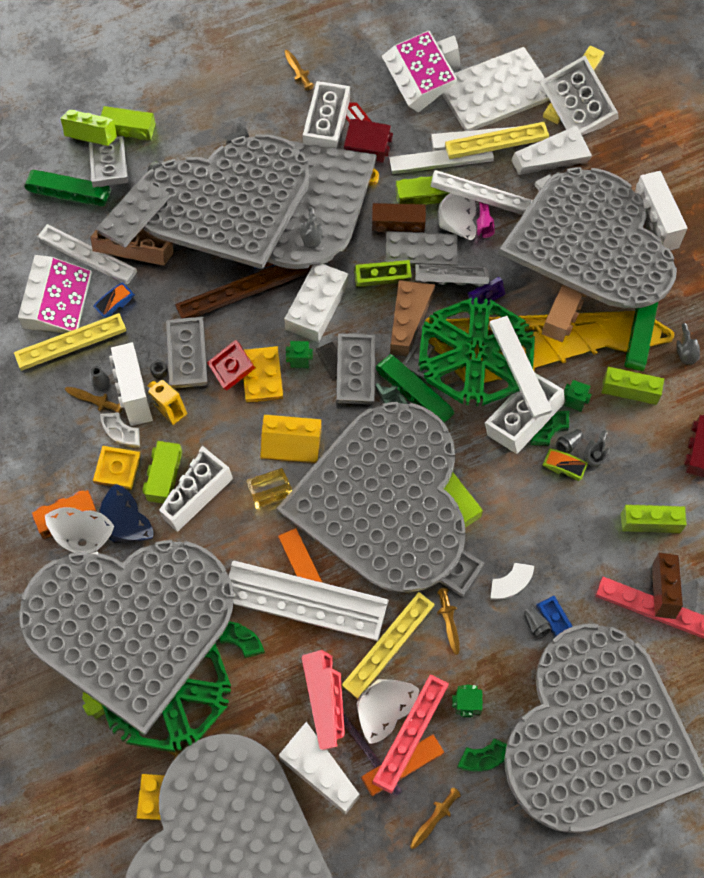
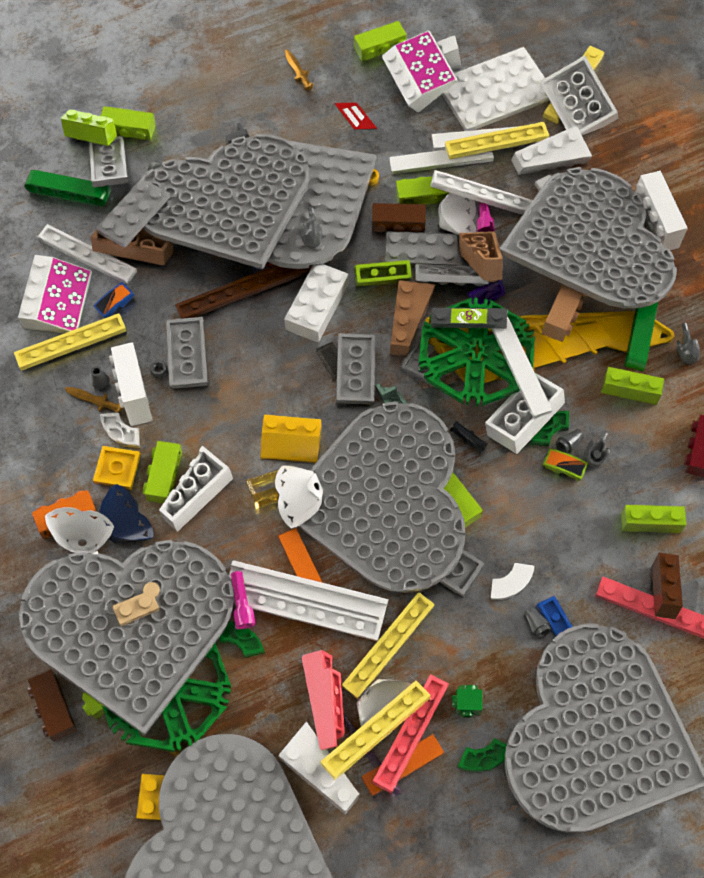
yellow torso [147,380,187,425] -> none
plate [207,340,256,391] -> none
yellow plate [243,346,283,403] -> none
green brick [286,341,313,368] -> none
white brick [303,81,350,149] -> none
dark red brick [344,118,393,163] -> none
green beam [375,354,455,423] -> none
pearl gold sword [410,788,461,849] -> none
pearl gold sword [437,588,459,655] -> none
green brick [564,380,592,411] -> none
none -> reddish brown brick [27,669,77,741]
none -> tan hinge [112,582,160,627]
none -> dark pink piece [231,571,256,629]
none -> white piece [275,466,323,528]
none -> light yellow plate [320,681,431,780]
none -> lime brick [354,21,407,62]
none -> dark grey plate [431,308,508,329]
none -> black pin [450,421,488,453]
none -> medium nougat wedge [459,232,503,282]

